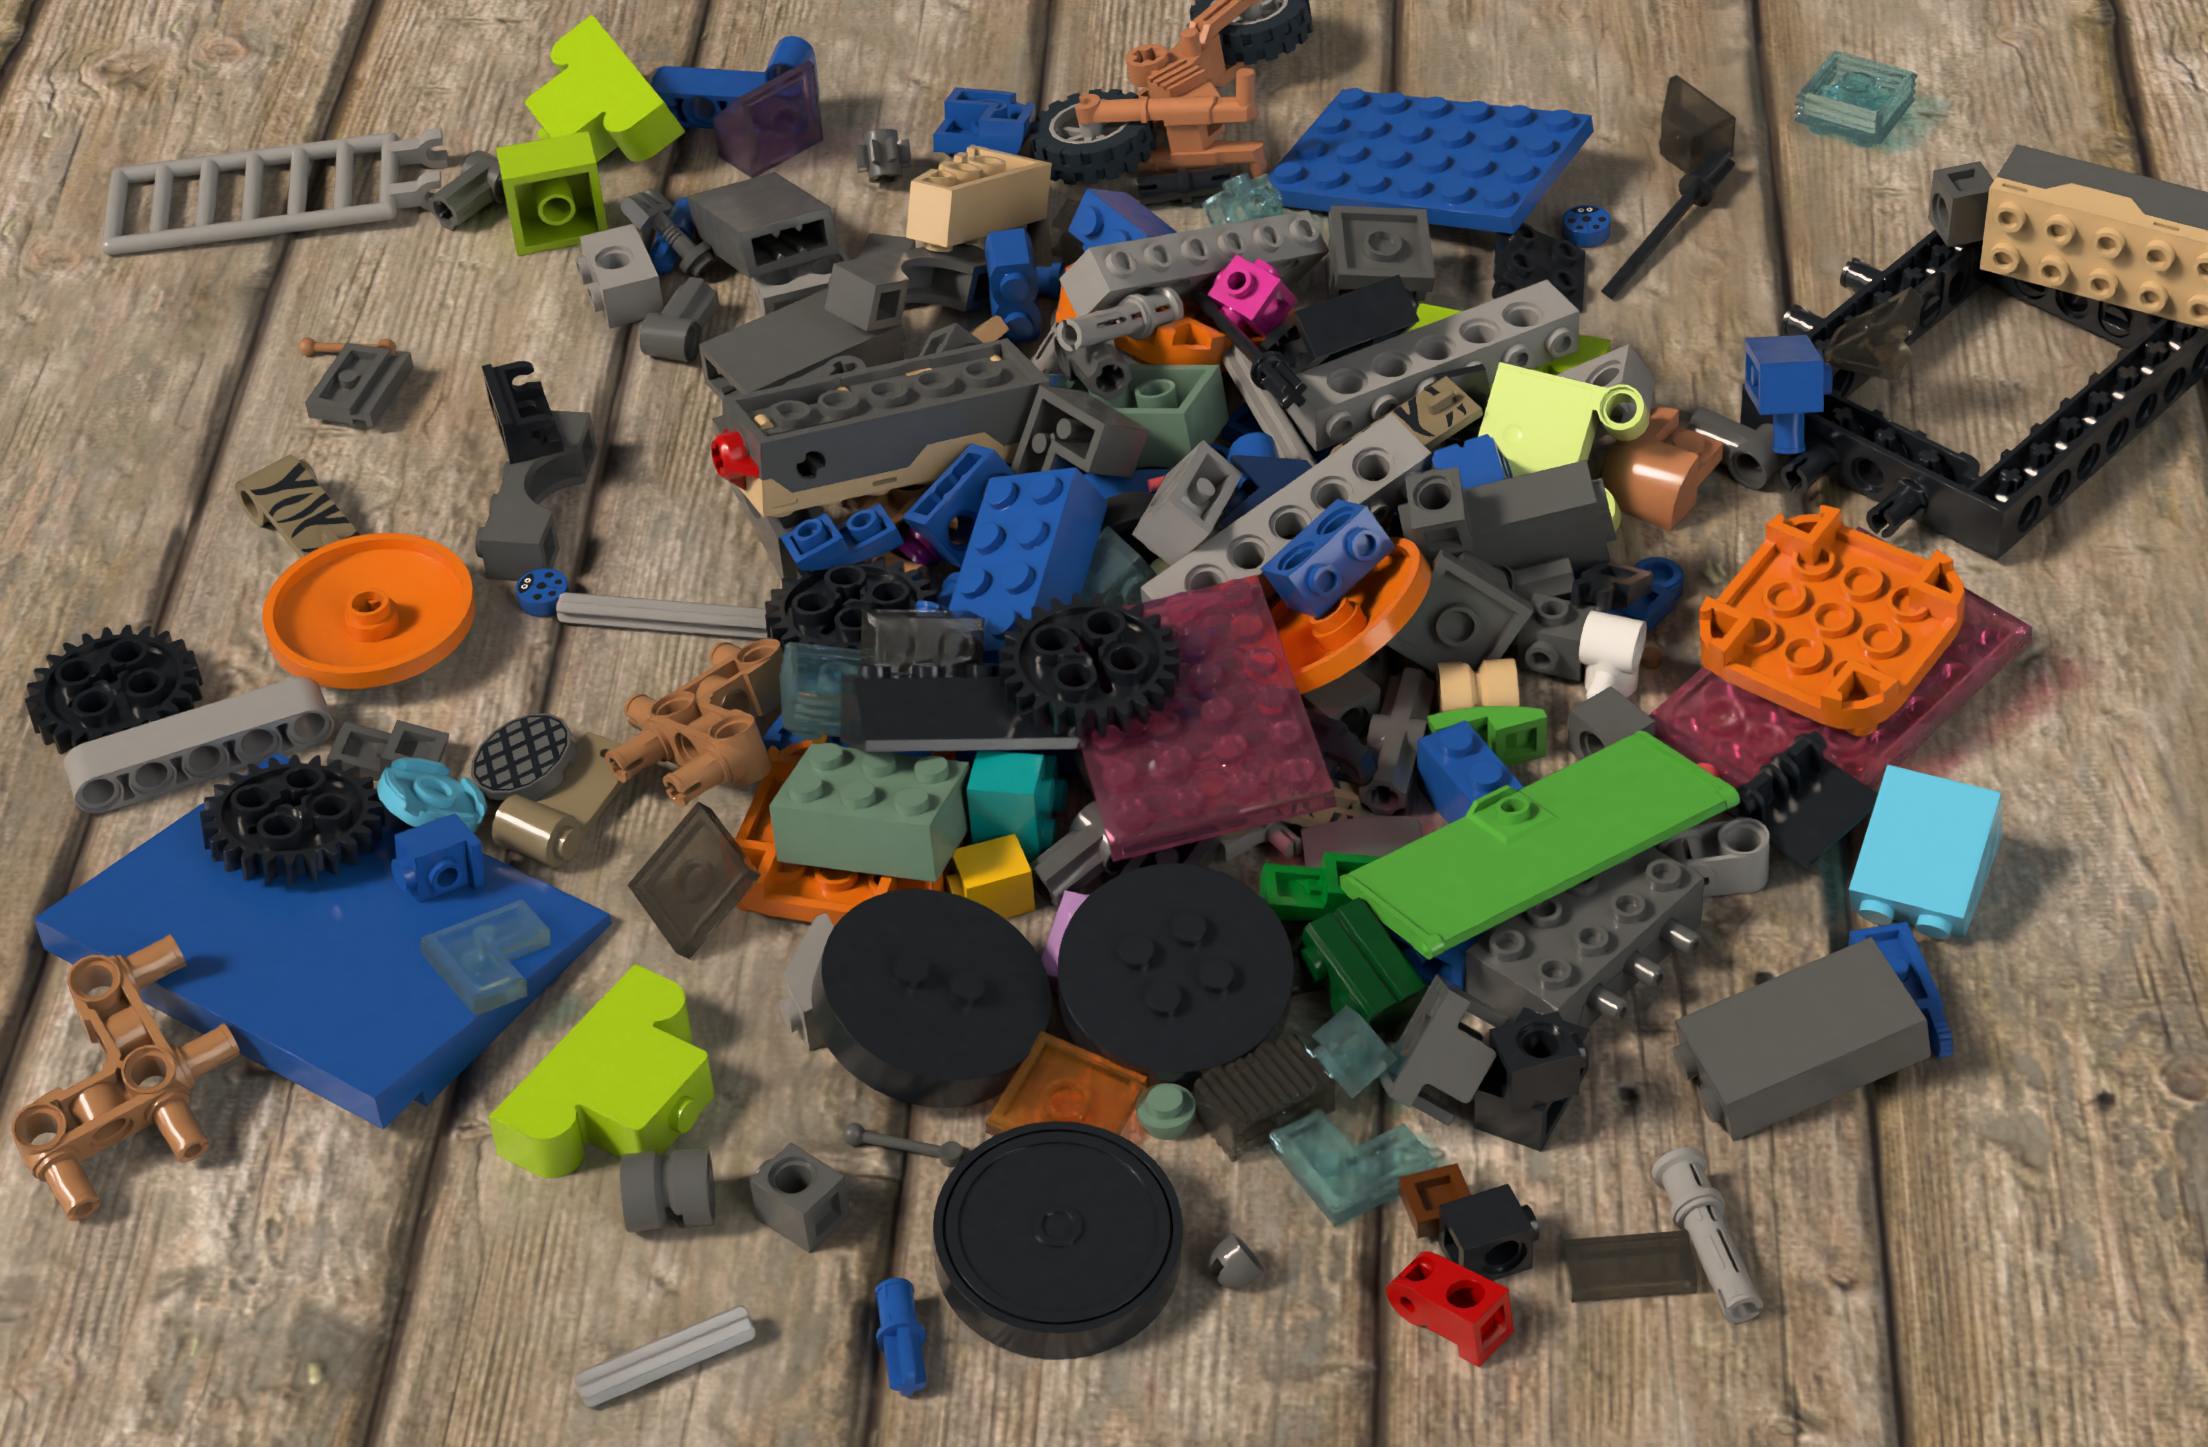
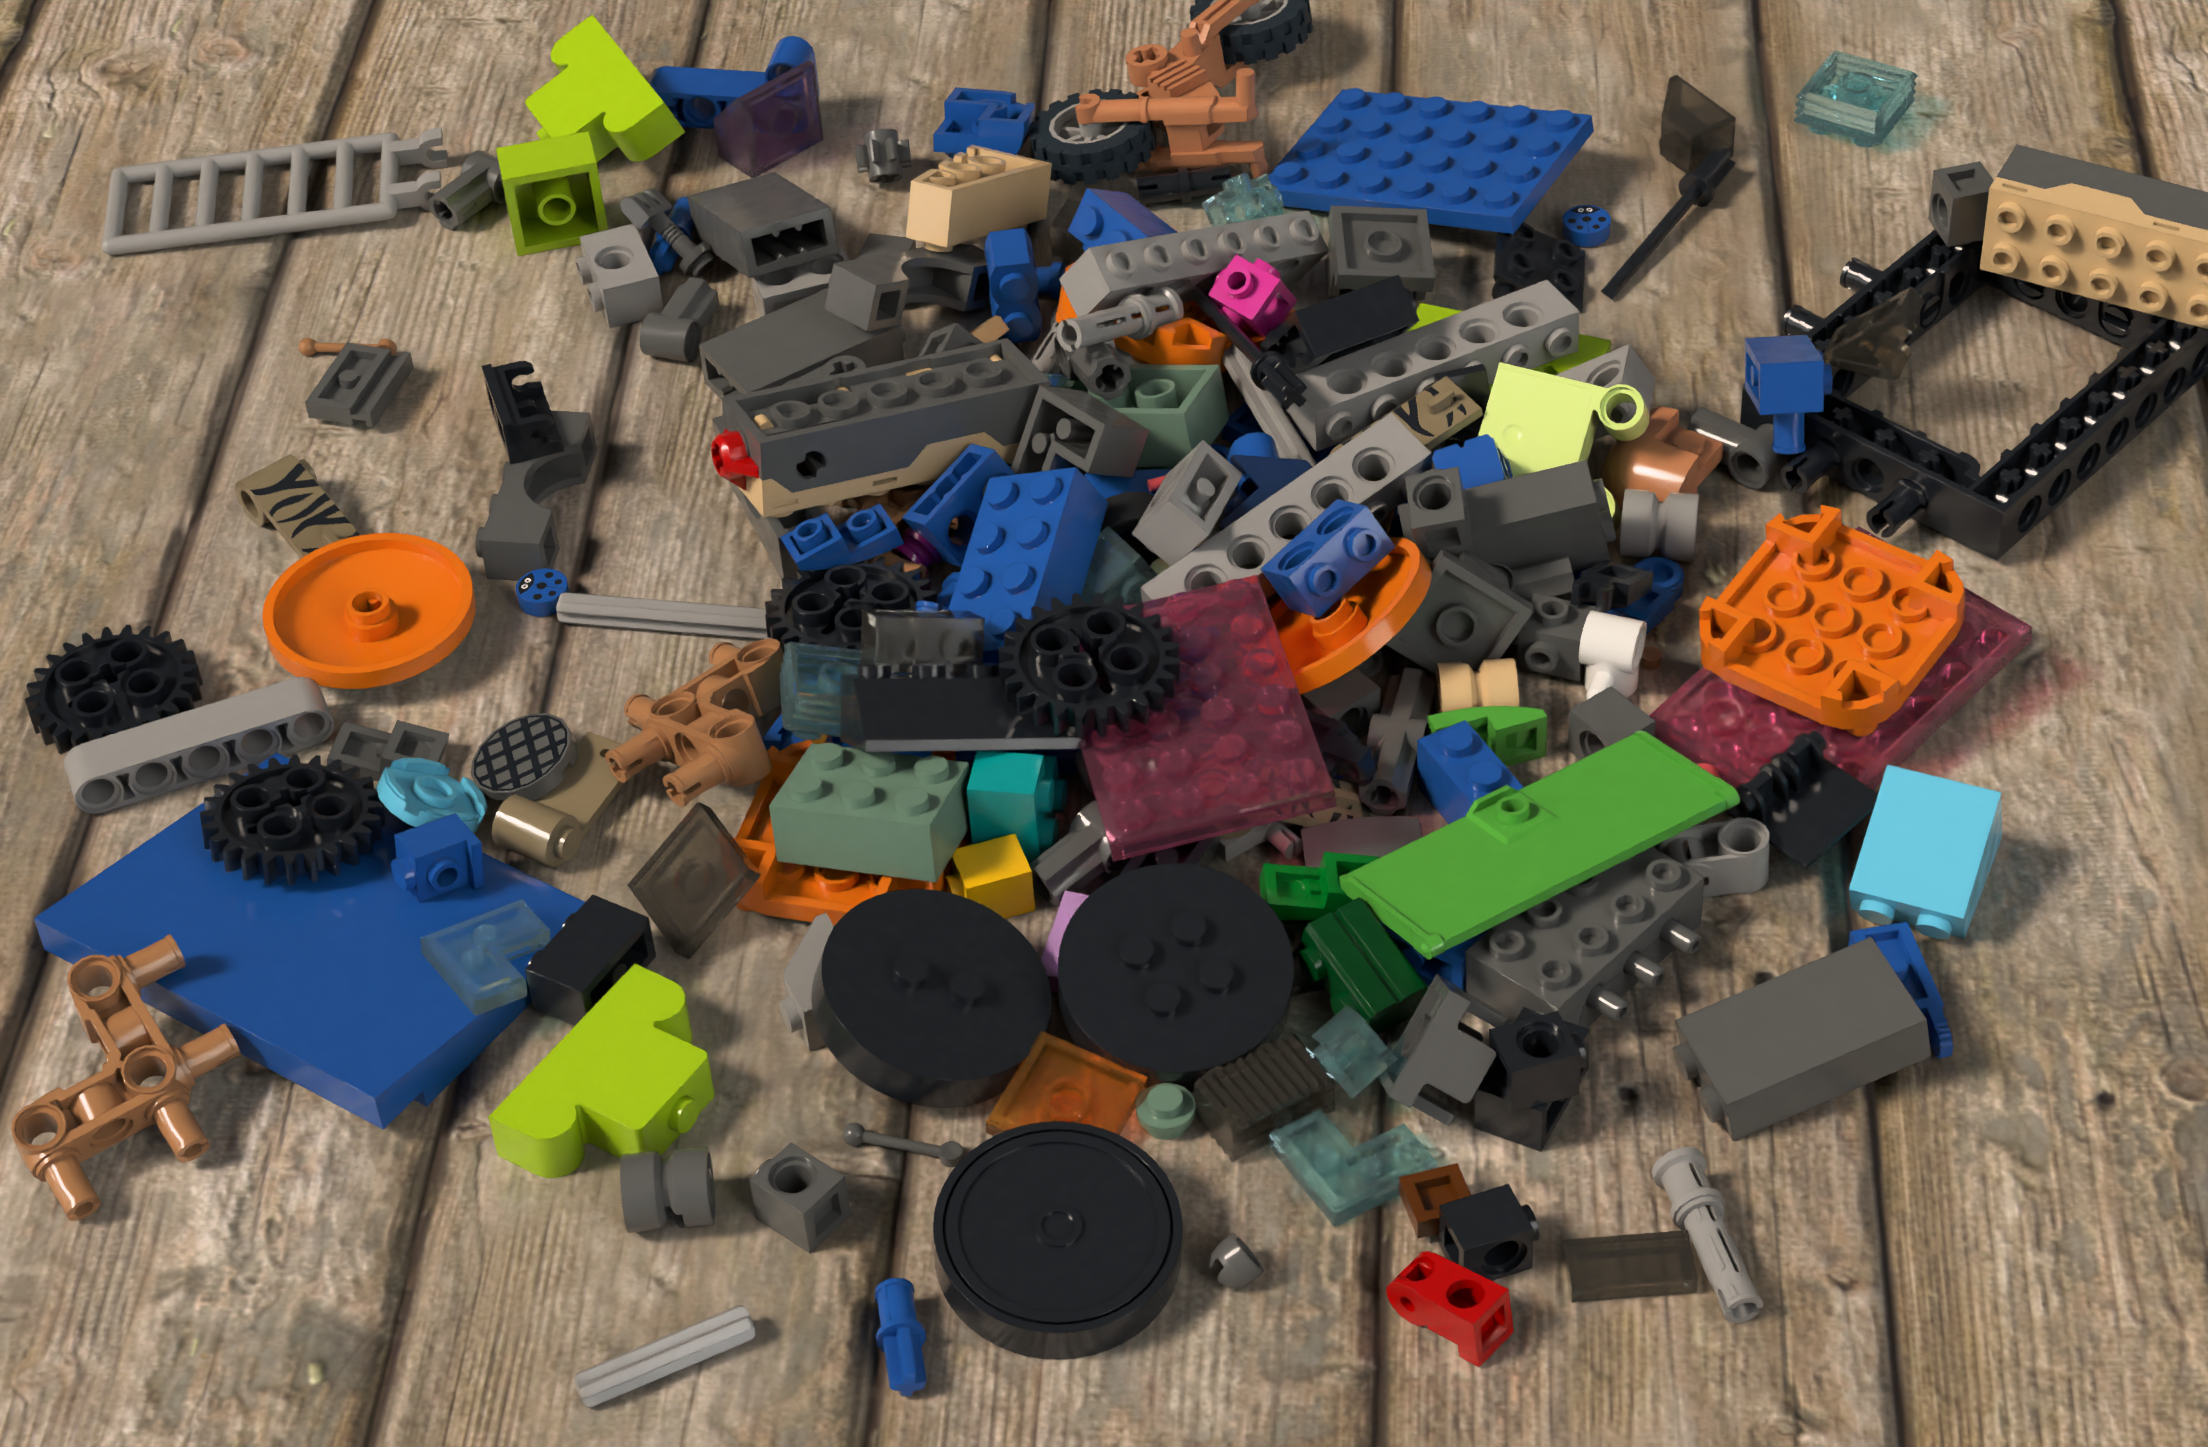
none -> black brick [525,894,656,1026]
none -> light grey wheel [1620,489,1700,562]

